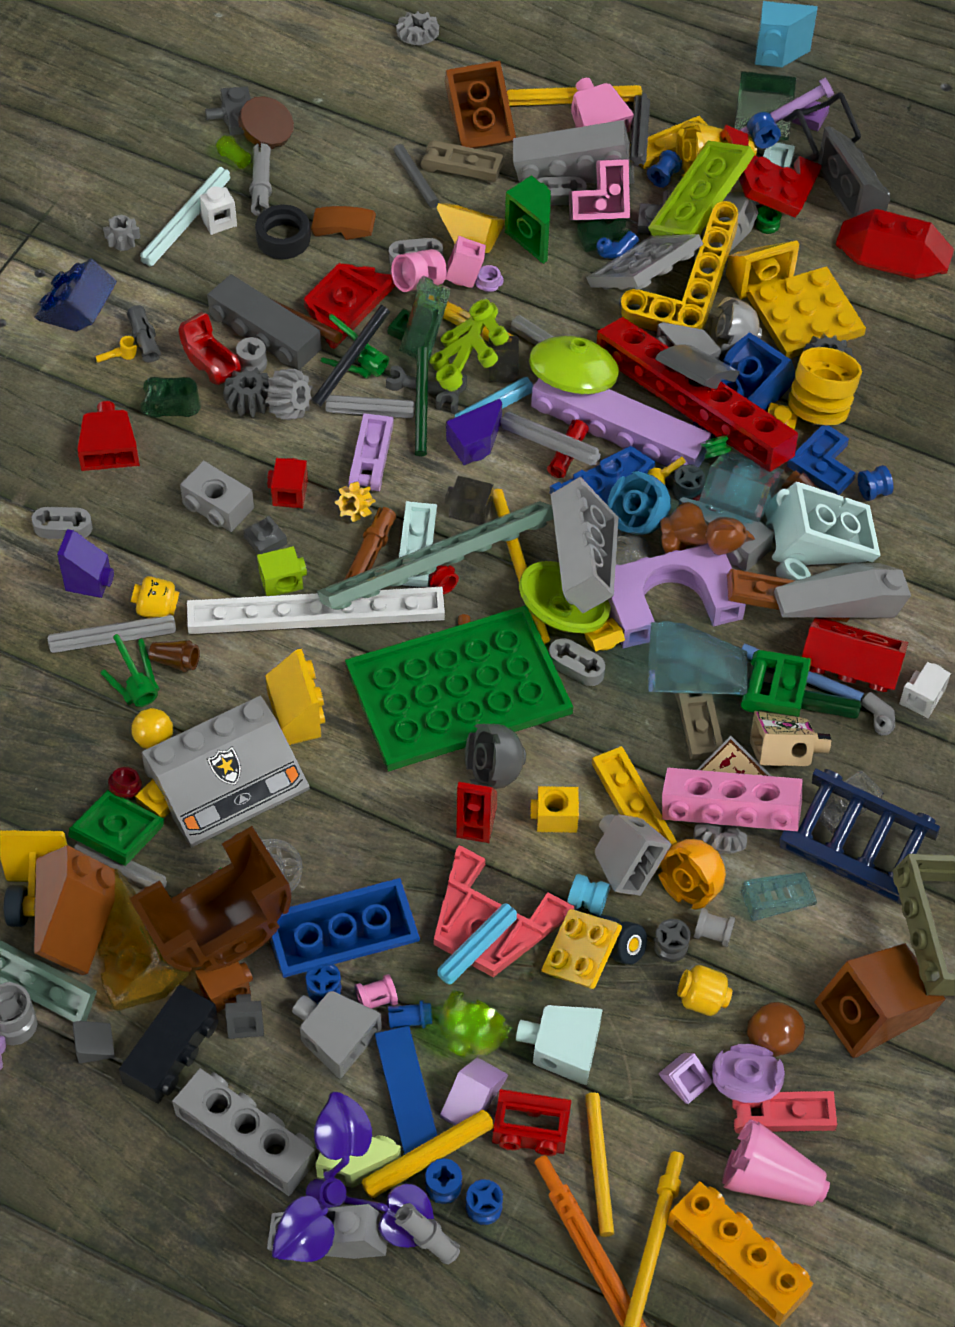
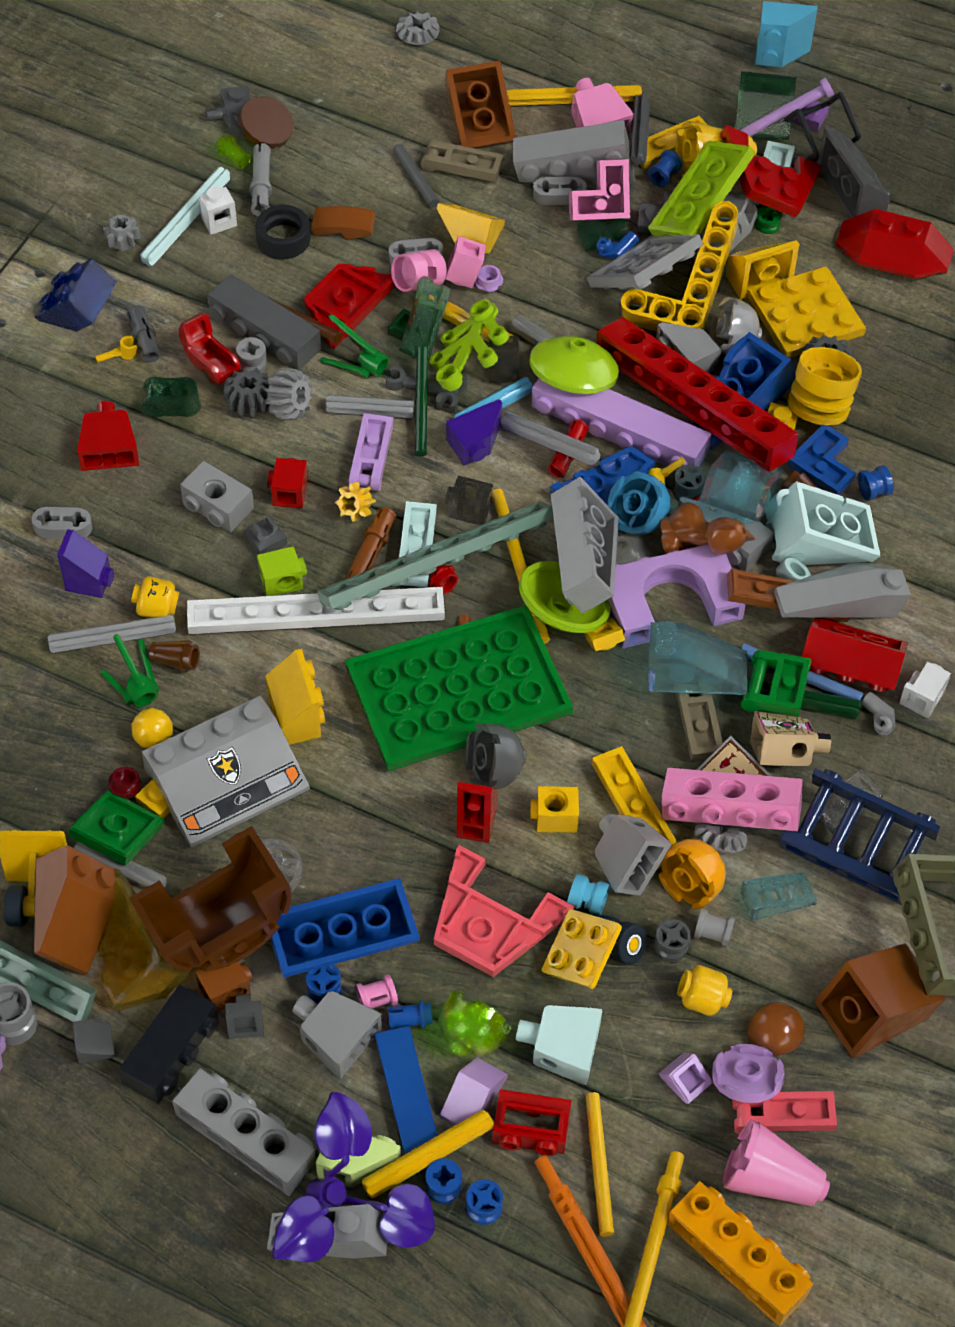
black bar [311,305,390,407] -> none
light grey pin [395,1203,460,1264] -> none
medium azure axle [437,903,517,985] -> none
green slope [504,175,551,264] -> none
light grey beam [549,638,605,686] -> none
dark grey slope [656,344,740,389] -> none
green bush [701,435,731,458] -> none
blue wheel [747,112,781,148] -> none

